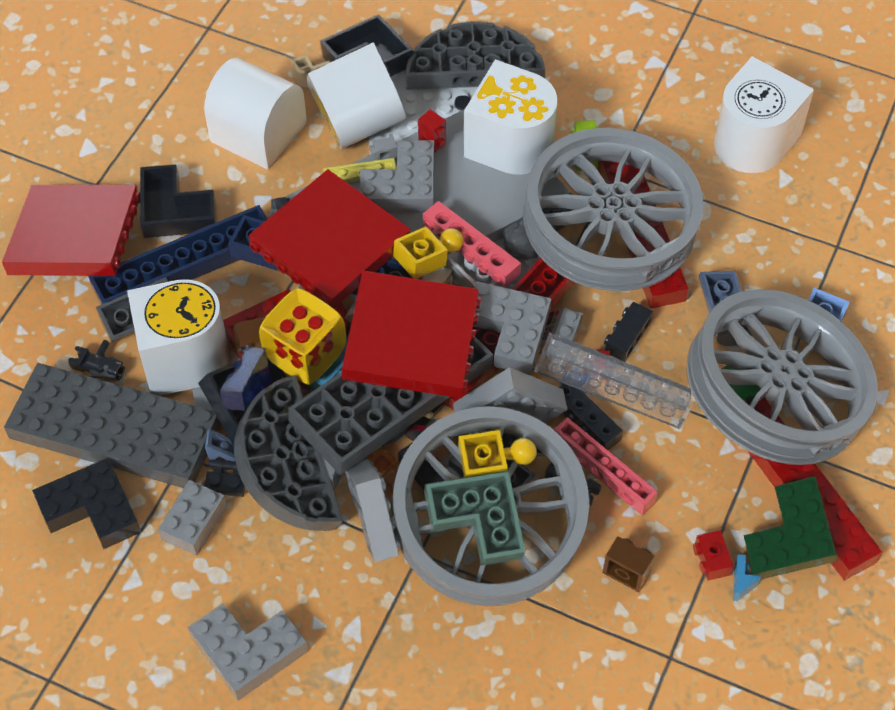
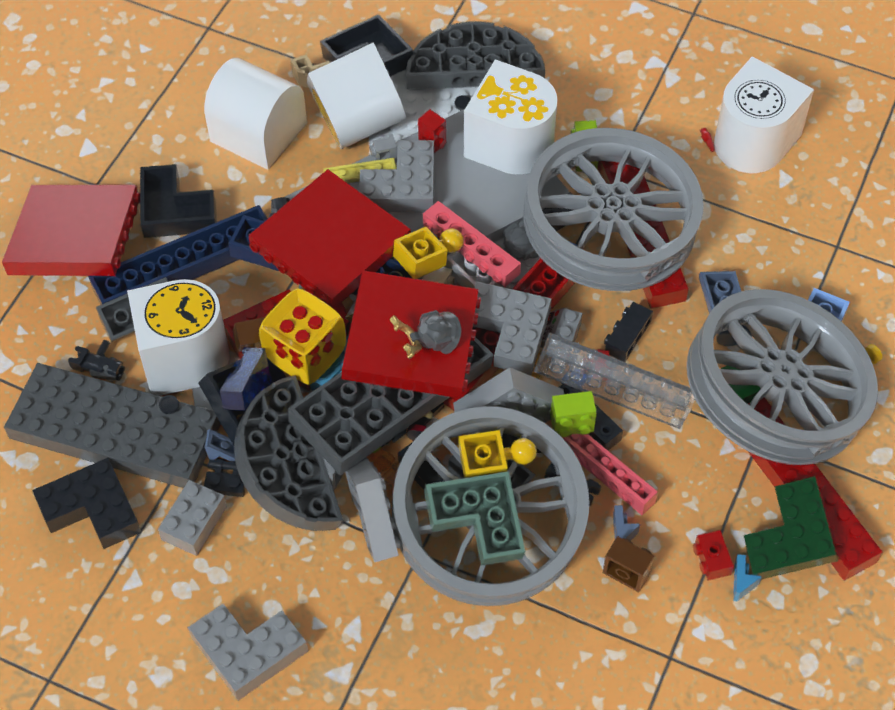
none -> black piece [159,395,179,414]
none -> dark grey helmet [390,310,461,359]
none -> lime brick [550,391,597,437]
none -> sand blue slope [613,505,640,541]
none -> red piece [700,127,715,152]
none -> yellow tile [865,344,883,364]

